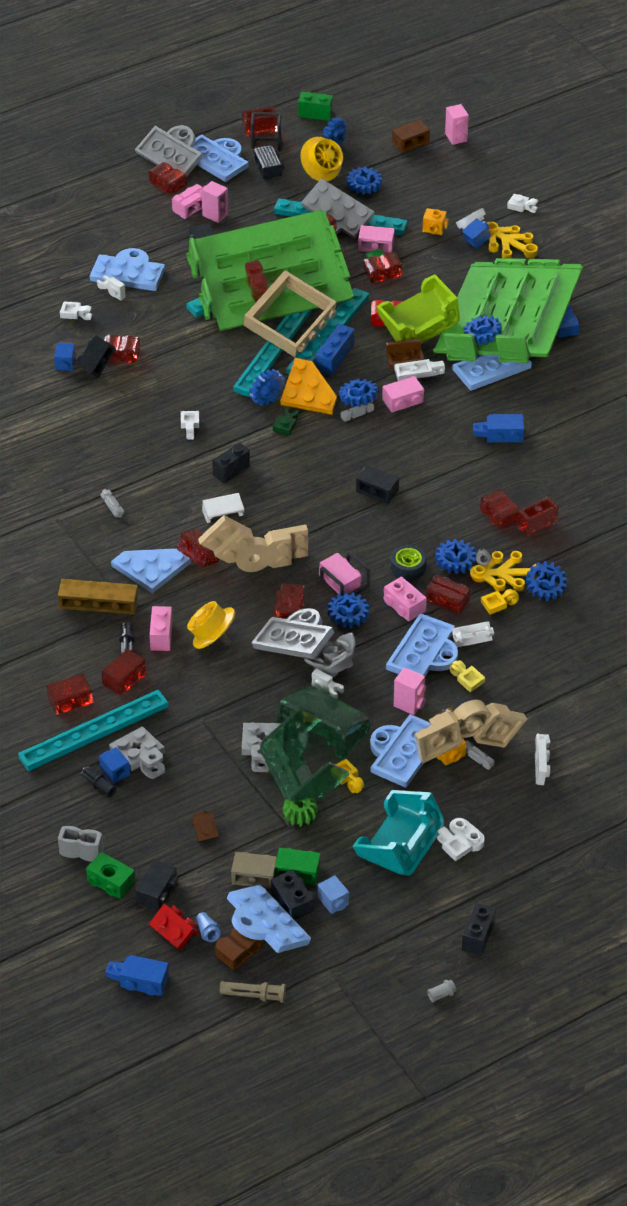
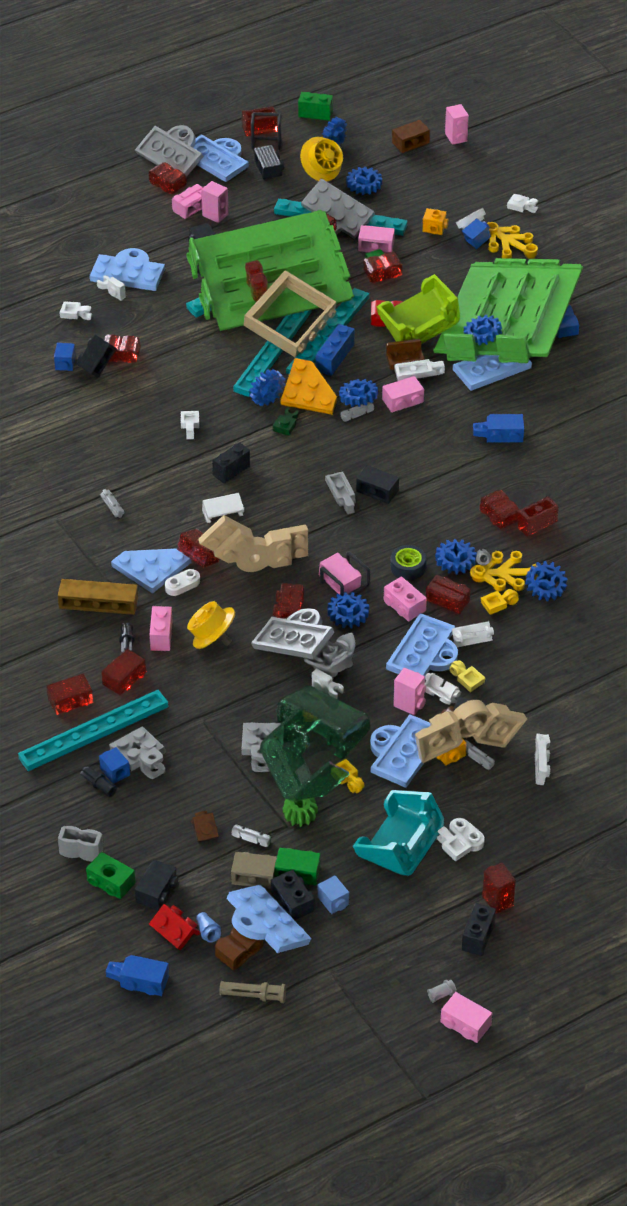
none -> white plate [165,569,200,596]
none -> light grey axle [232,824,271,847]
none -> light grey hinge [325,472,356,514]
none -> white hinge [425,673,461,705]
none -> bright pink brick [441,992,492,1043]
none -> clear red brick [482,863,516,914]

